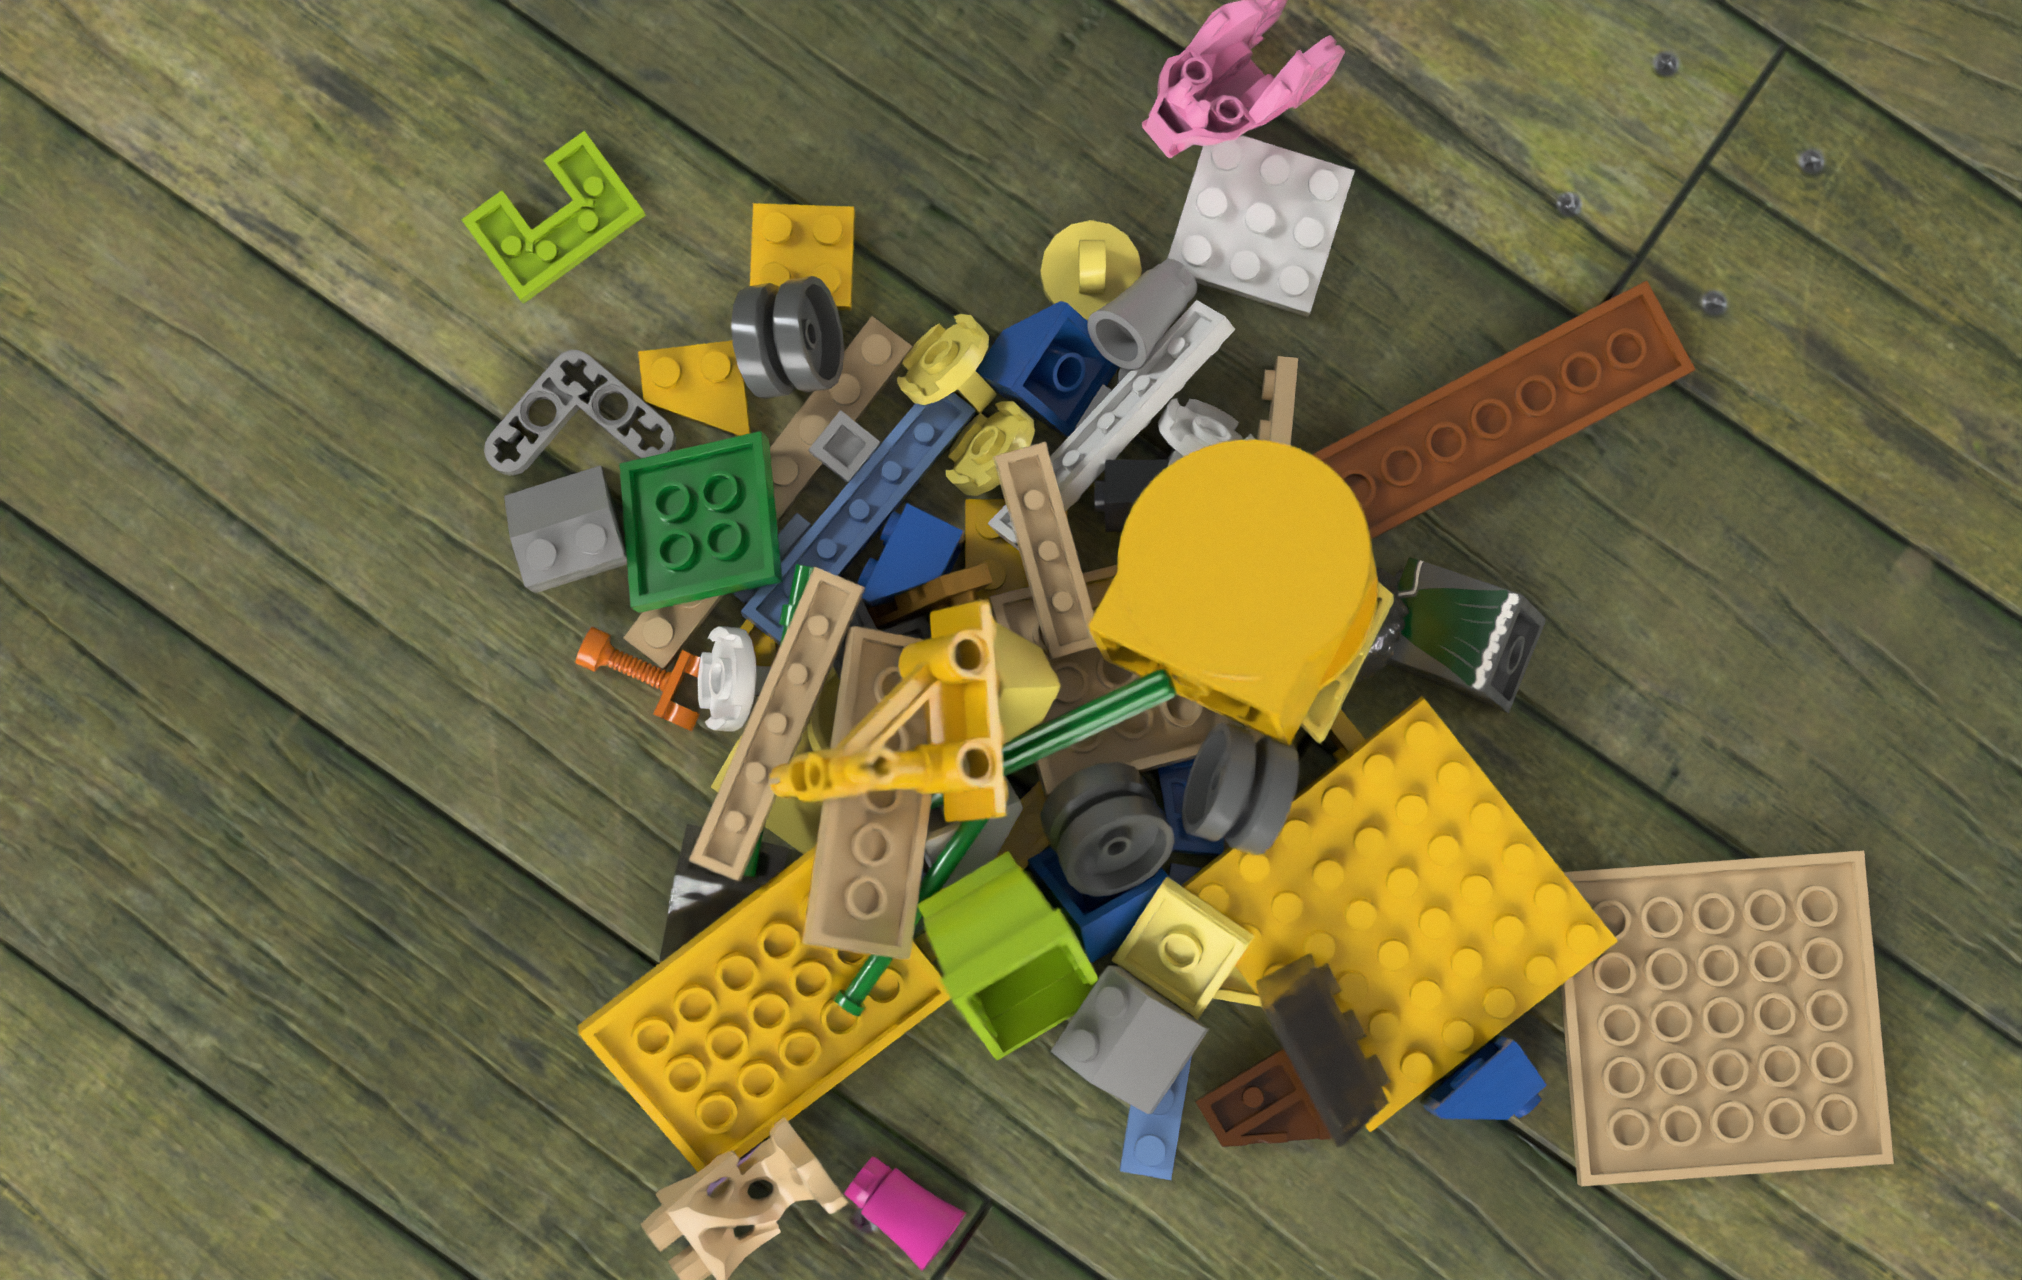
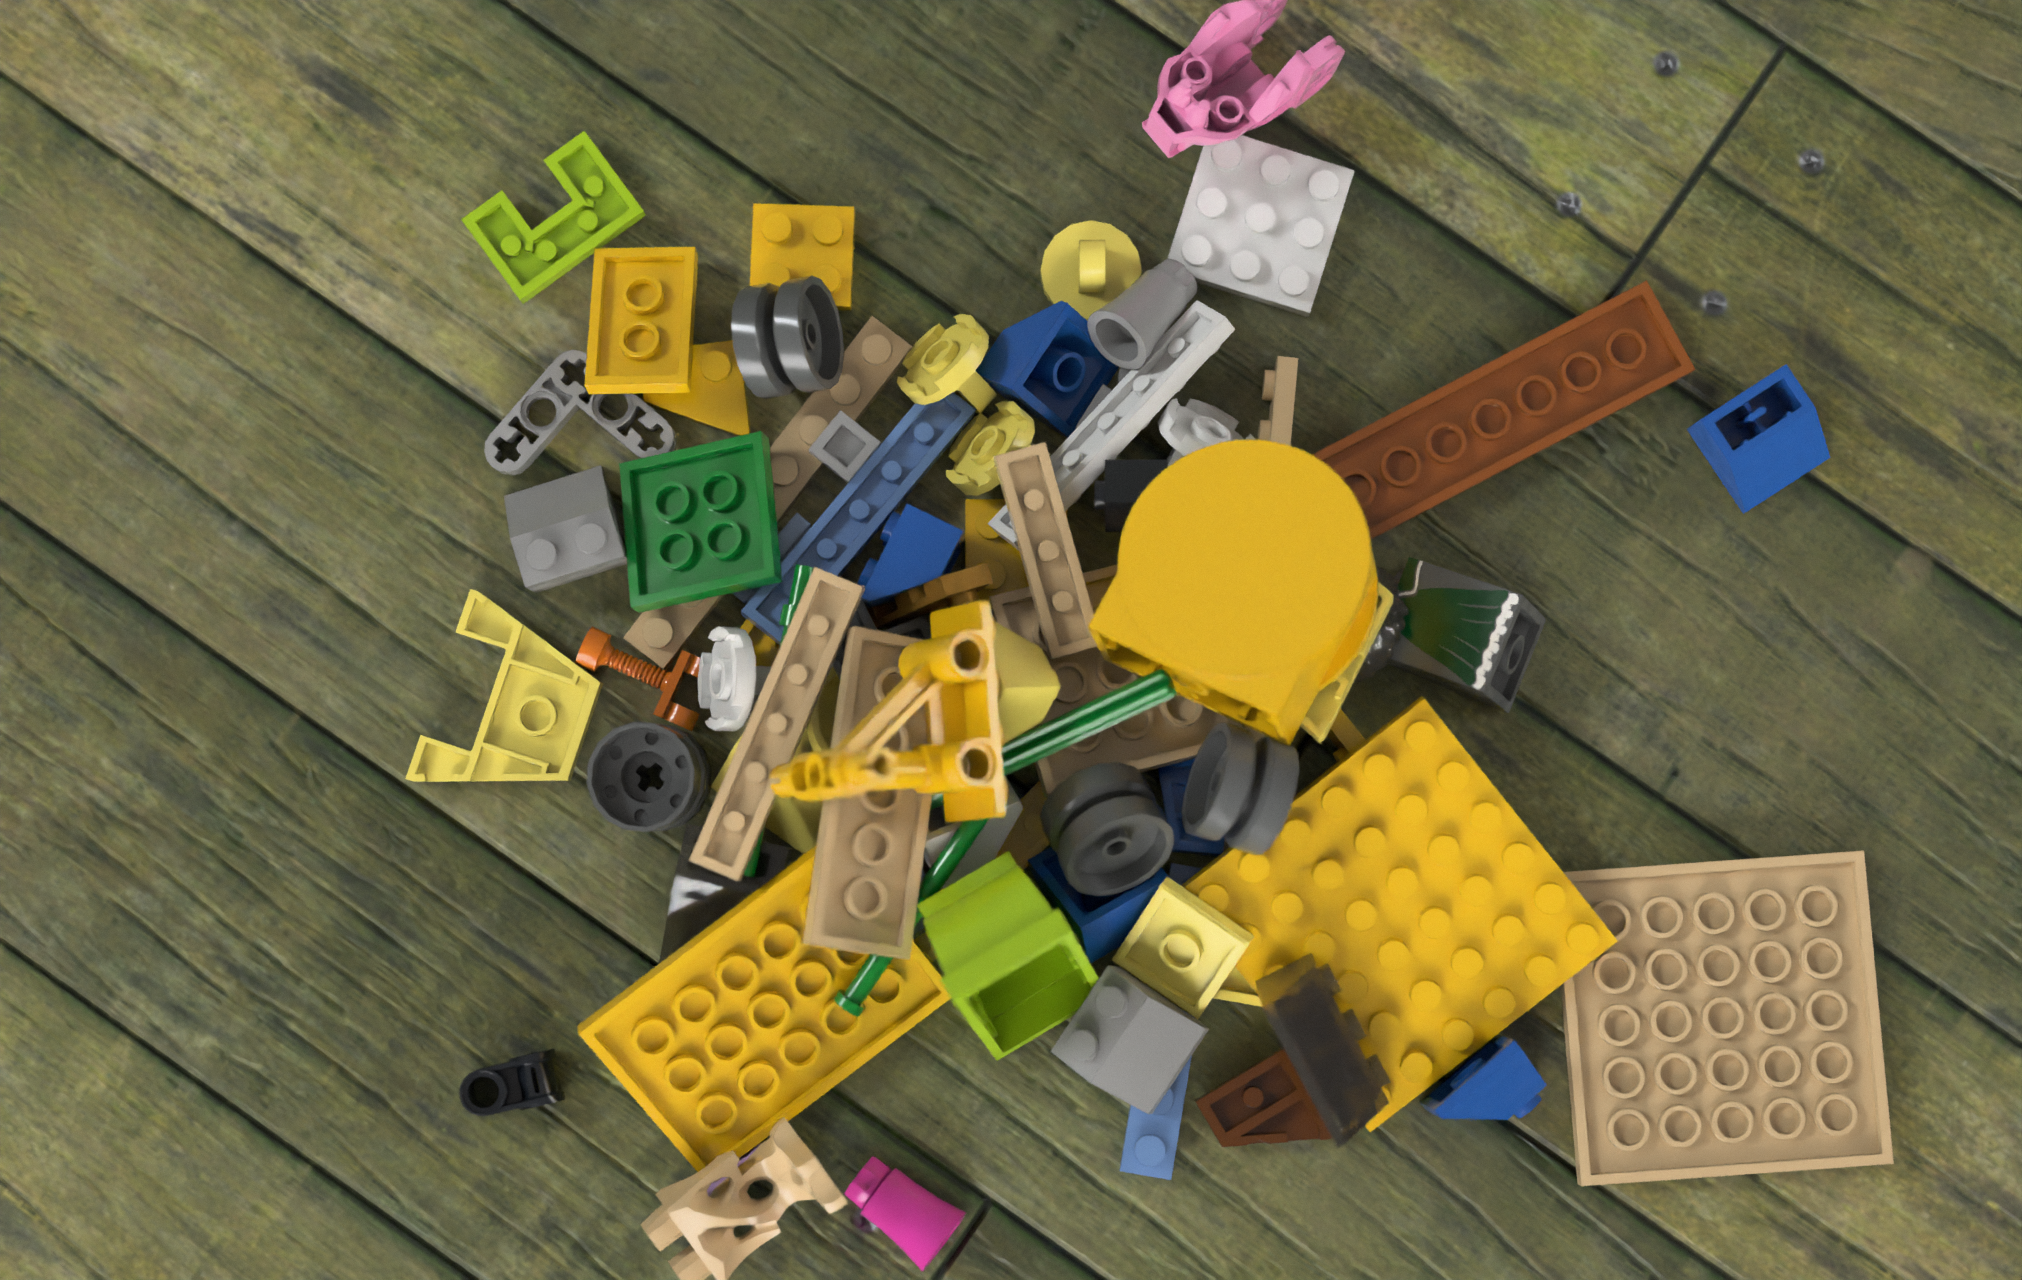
none -> light yellow wing [405,589,603,782]
none -> black piece [459,1048,565,1116]
none -> yellow plate [585,247,698,394]
none -> dark grey wheel [586,722,712,832]
none -> blue slope [1687,364,1830,514]

